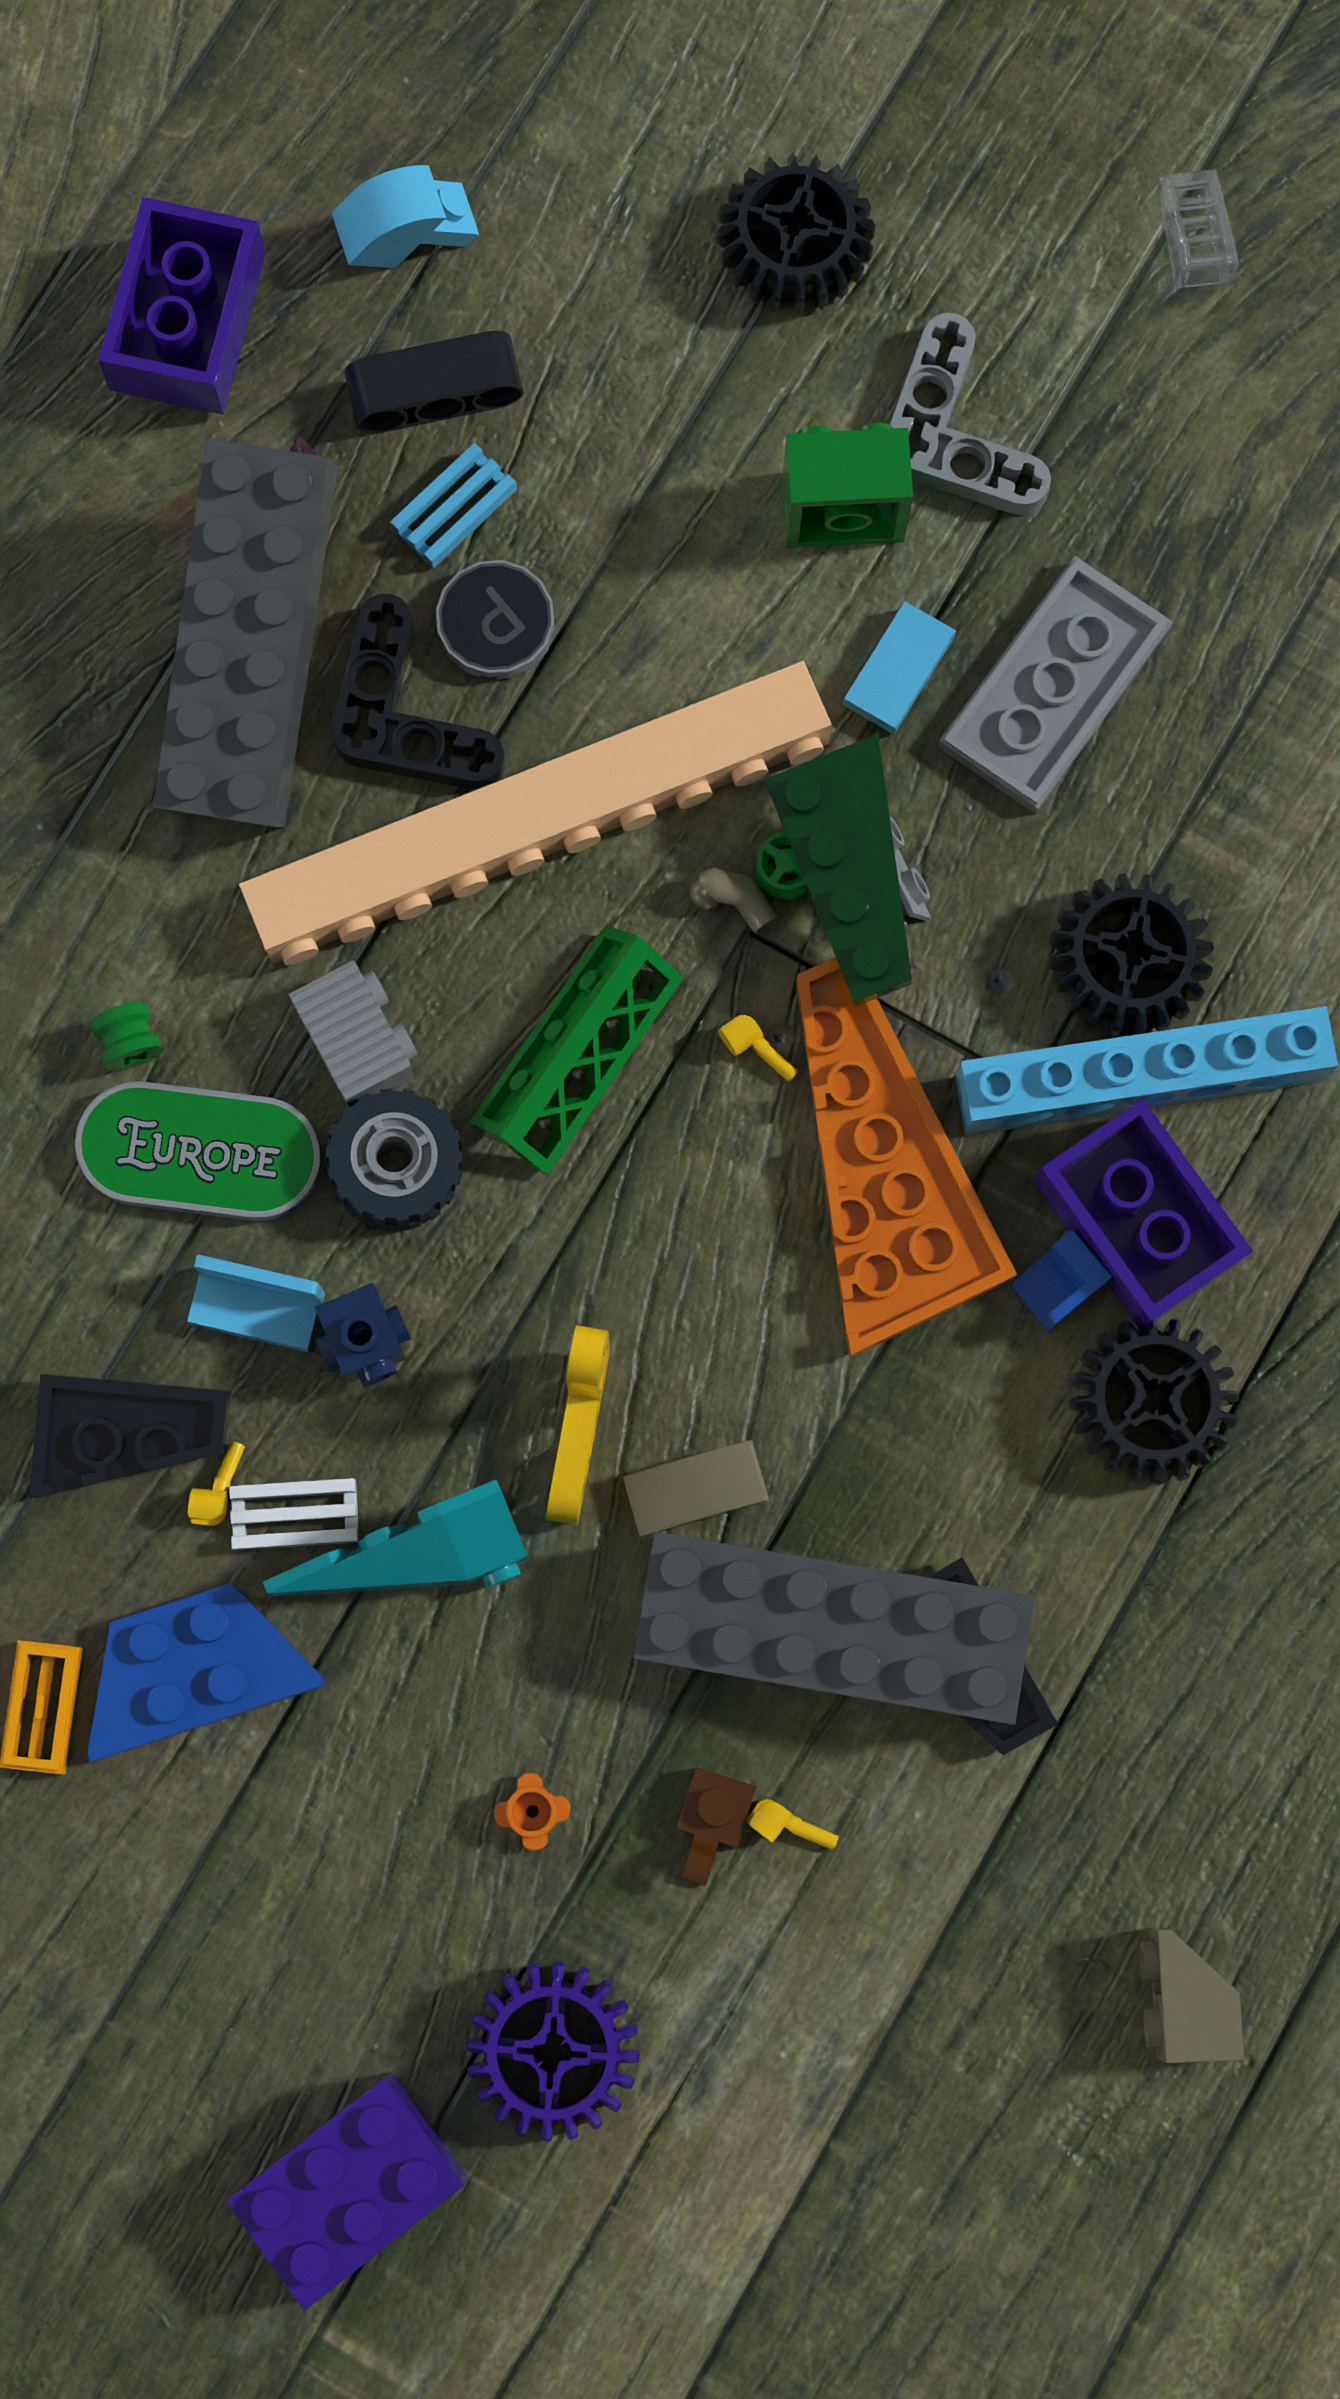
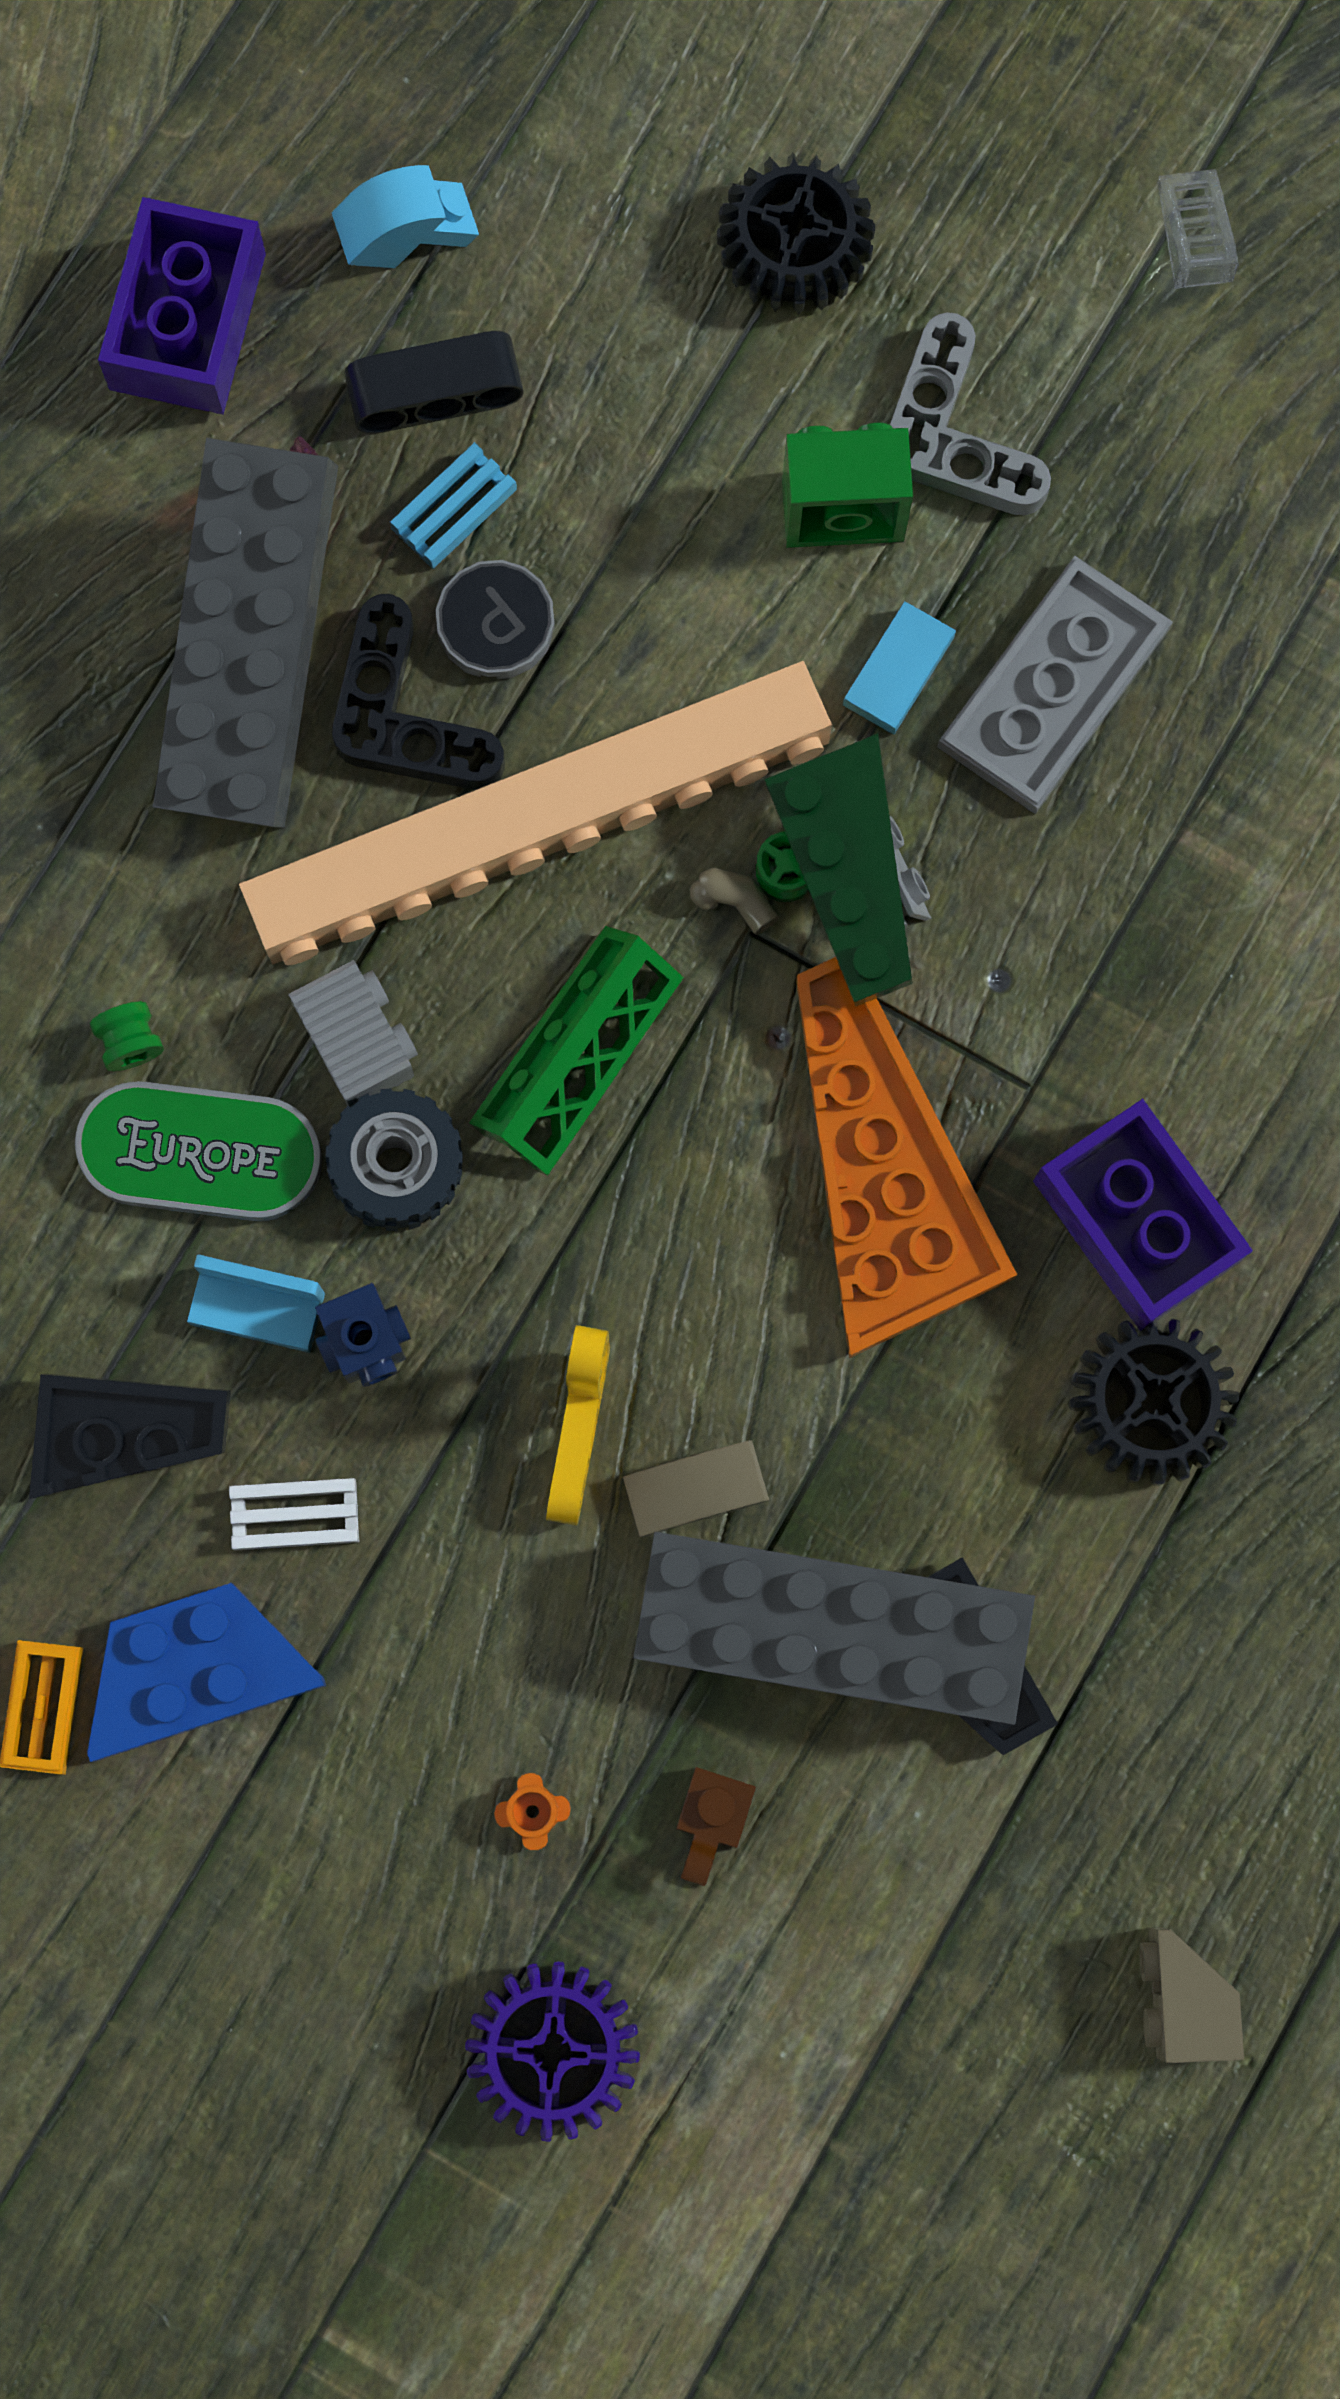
yellow hand [188,1441,245,1526] -> none
dark purple brick [226,2072,468,2311] -> none
teal wedge [263,1480,530,1597] -> none
yellow hand [718,1015,798,1082] -> none
yellow hand [746,1799,838,1850] -> none
medium azure brick [955,1006,1338,1136] -> none
blue panel [1011,1230,1112,1332] -> none
black gear [1048,873,1214,1036] -> none

